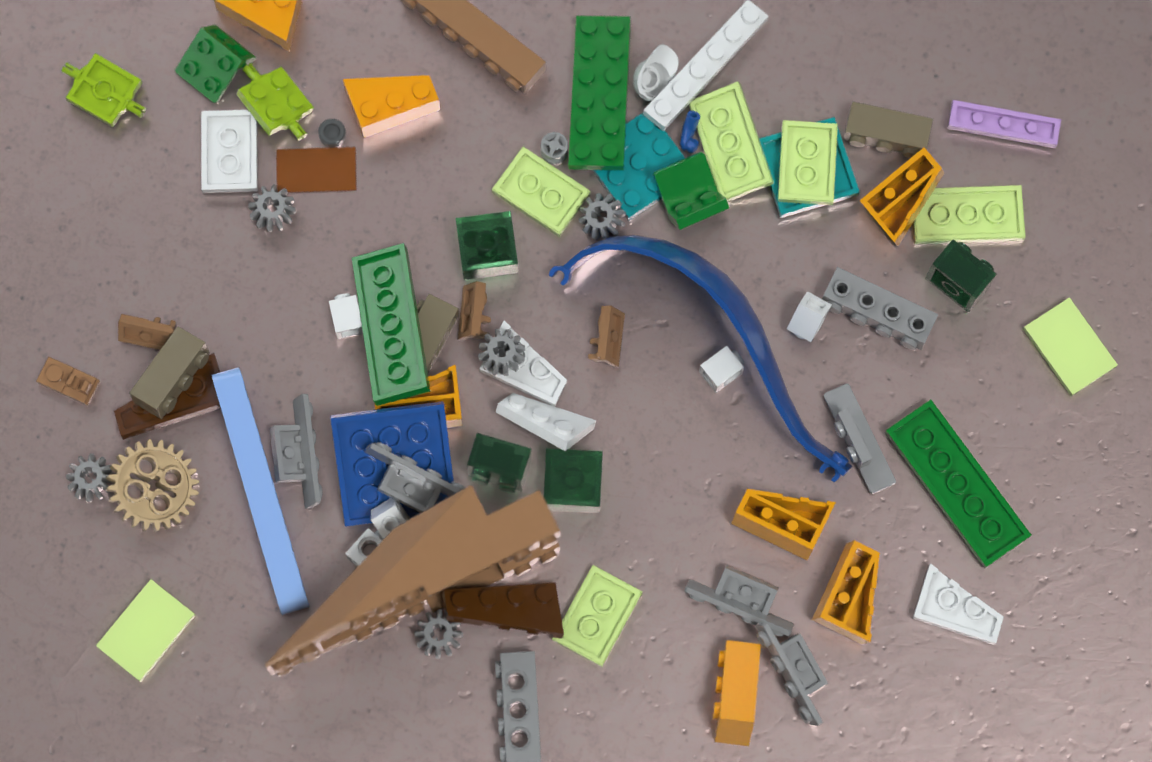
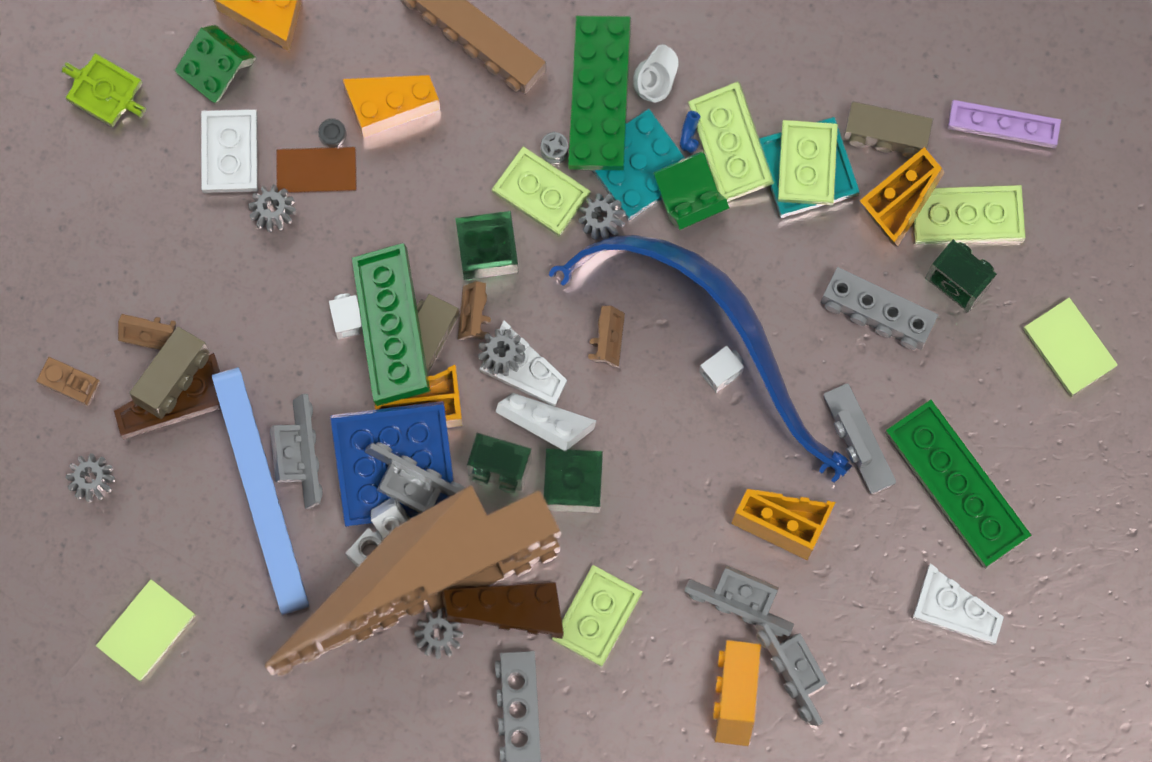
tan gear [106,439,199,532] -> none
lime plate [236,63,314,141] -> none
white plate [643,0,769,131] -> none
white brick [787,292,832,342] -> none
light orange wedge [812,540,880,645] -> none

